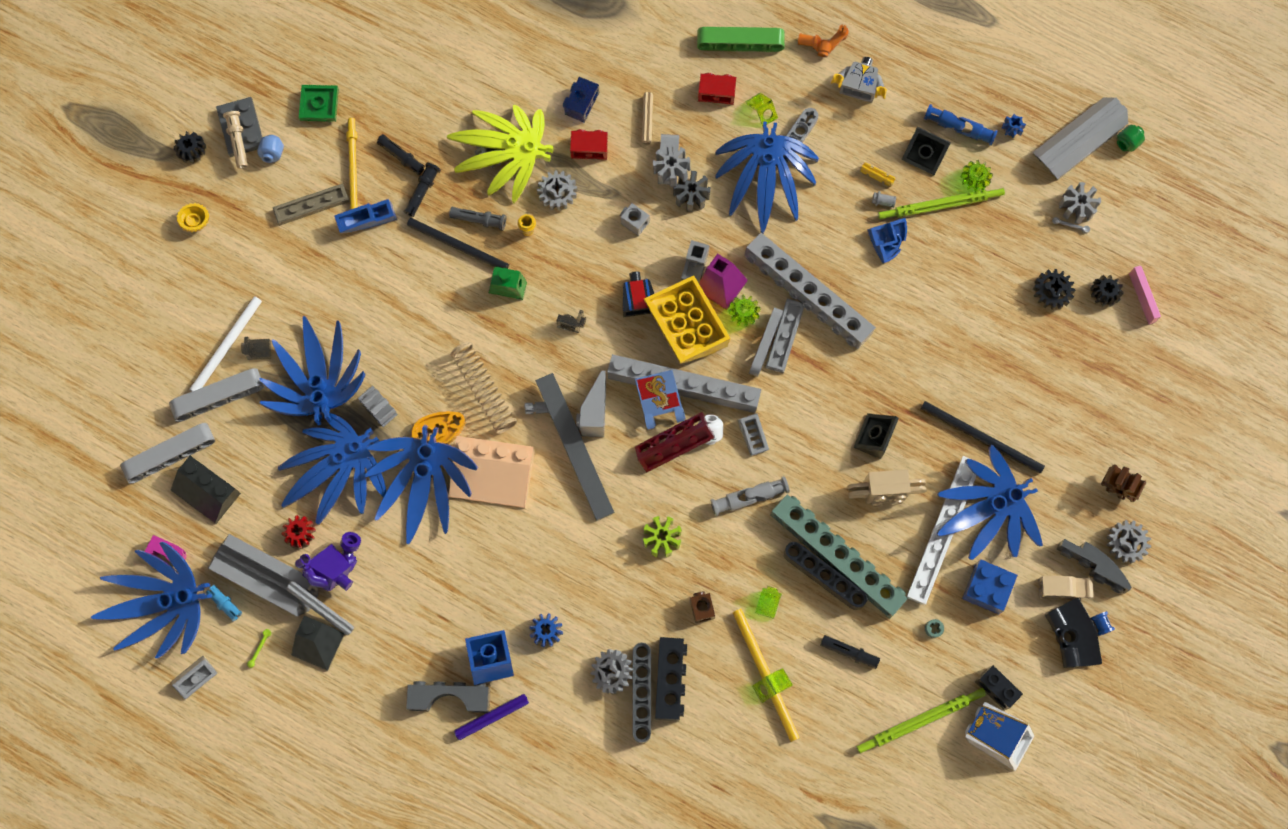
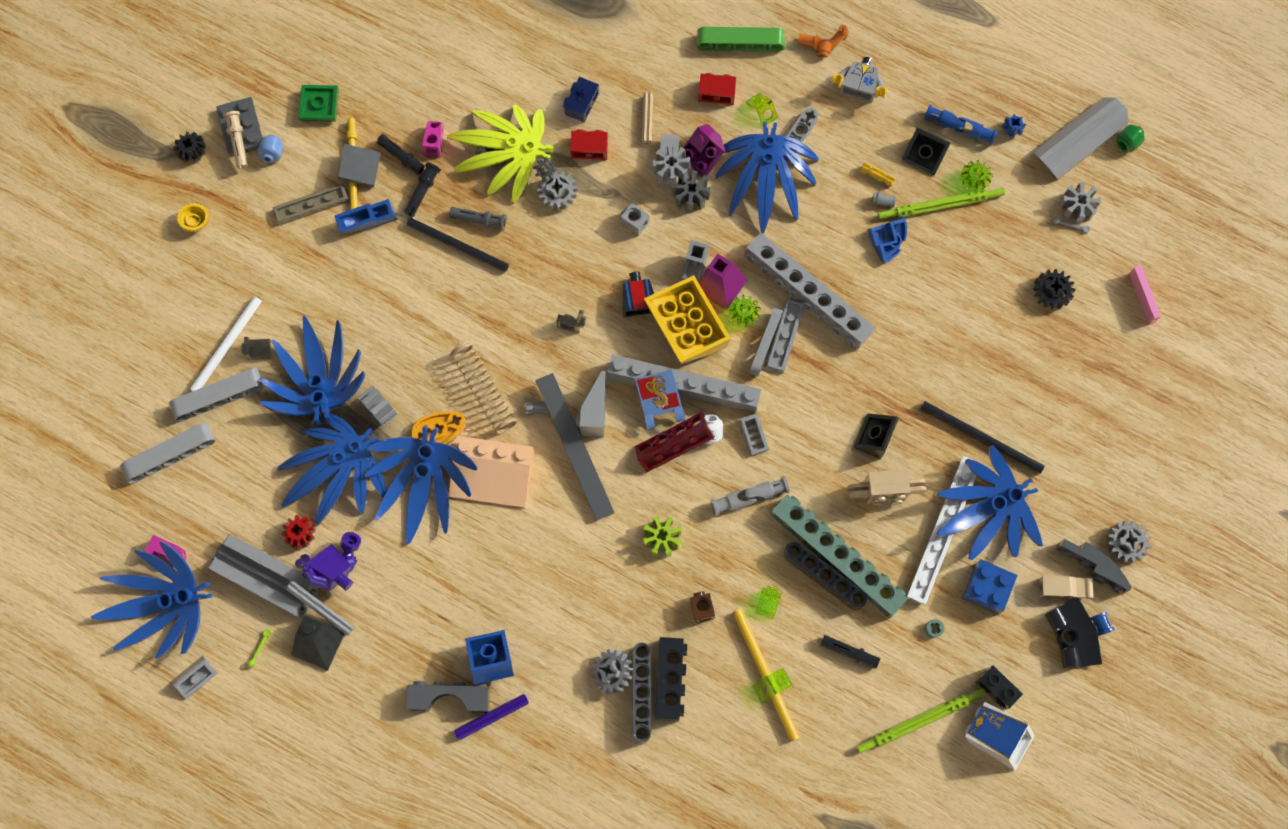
pearl dark grey slope [171,455,241,524] -> none
dark azure pin [206,585,242,621] -> none
green torso [488,267,527,300] -> none
yellow cone [517,214,536,236] -> none
blue gear [529,613,563,648] -> none
black gear [1090,275,1123,307] -> none
reddish brown gear [1101,464,1147,502] -> none
none -> dark grey tile [337,143,380,188]
none -> dark pink leg [422,121,444,157]
none -> dark grey gear [533,156,557,181]
none -> magenta slope [683,124,725,178]

